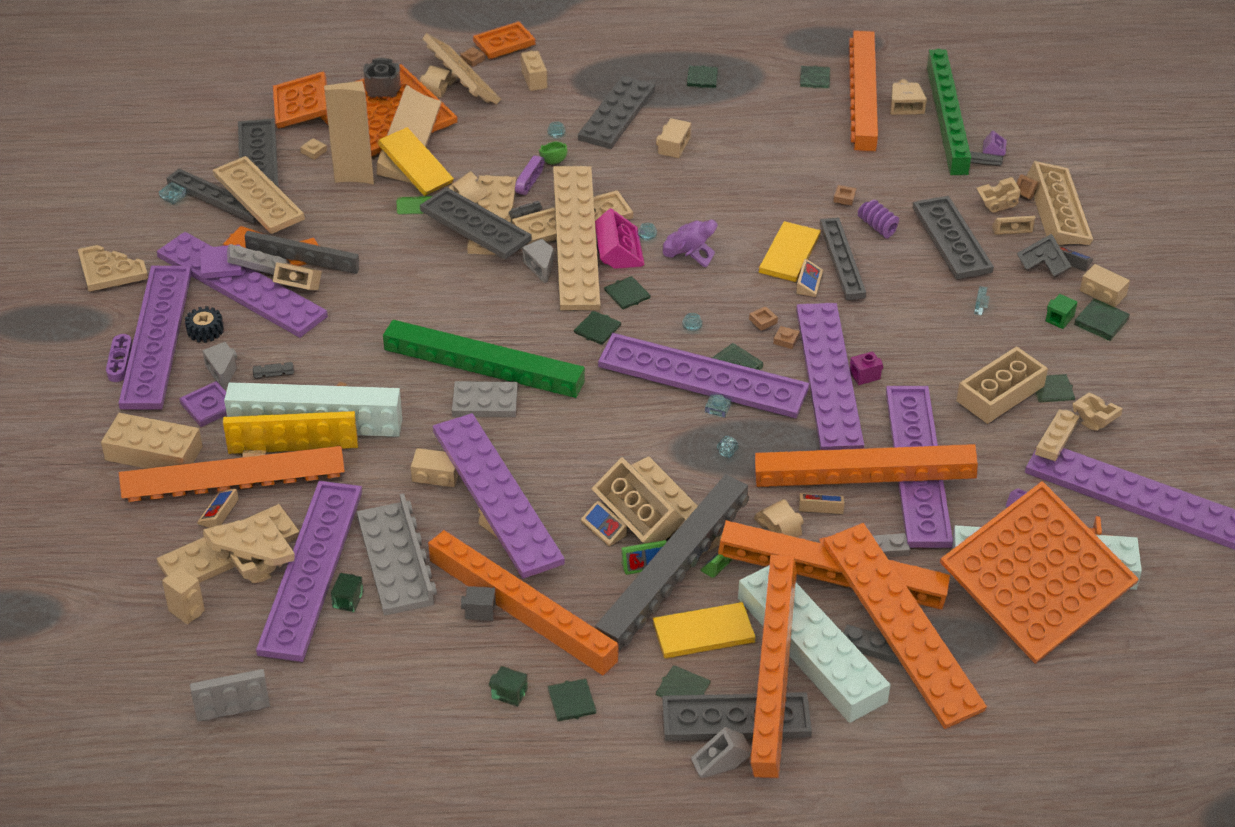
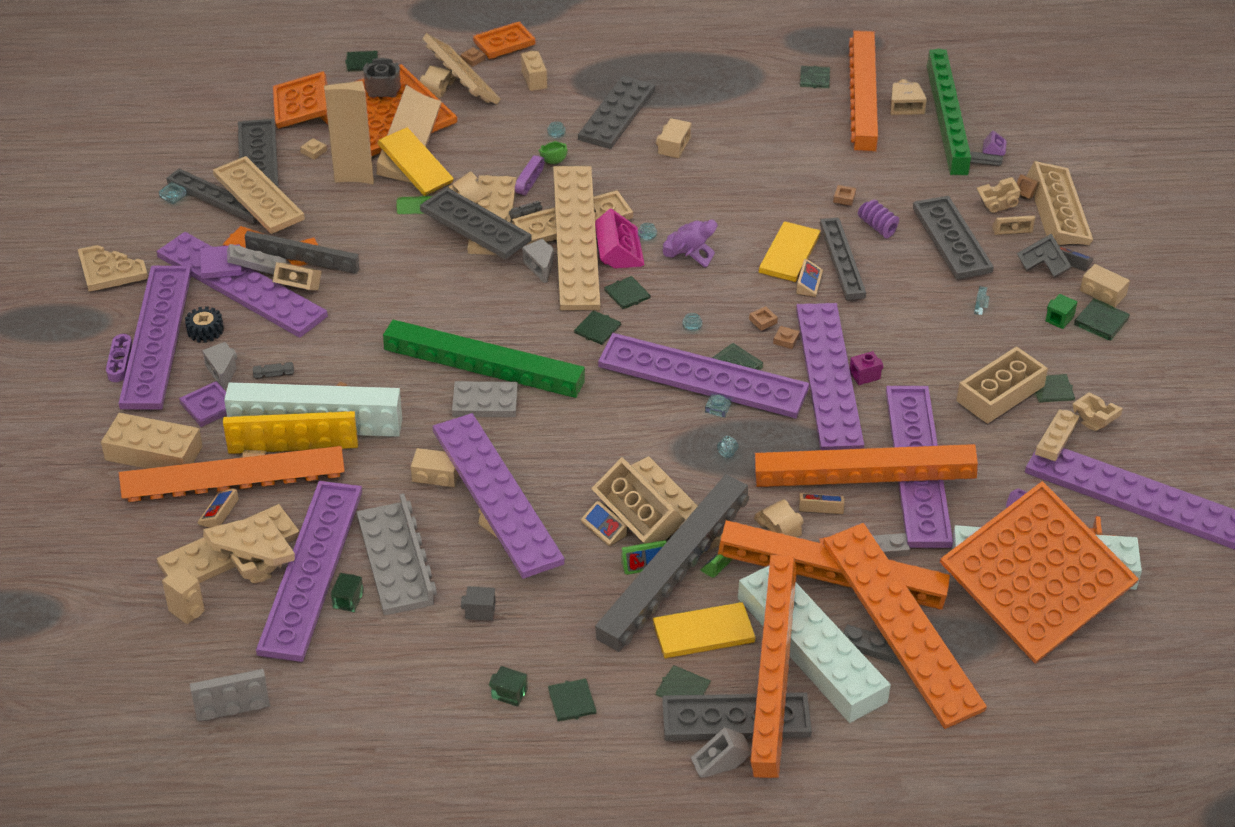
orange brick [428,530,618,676] -> none
clear green piece [687,65,718,88] -> none
none -> clear green piece [345,51,378,72]

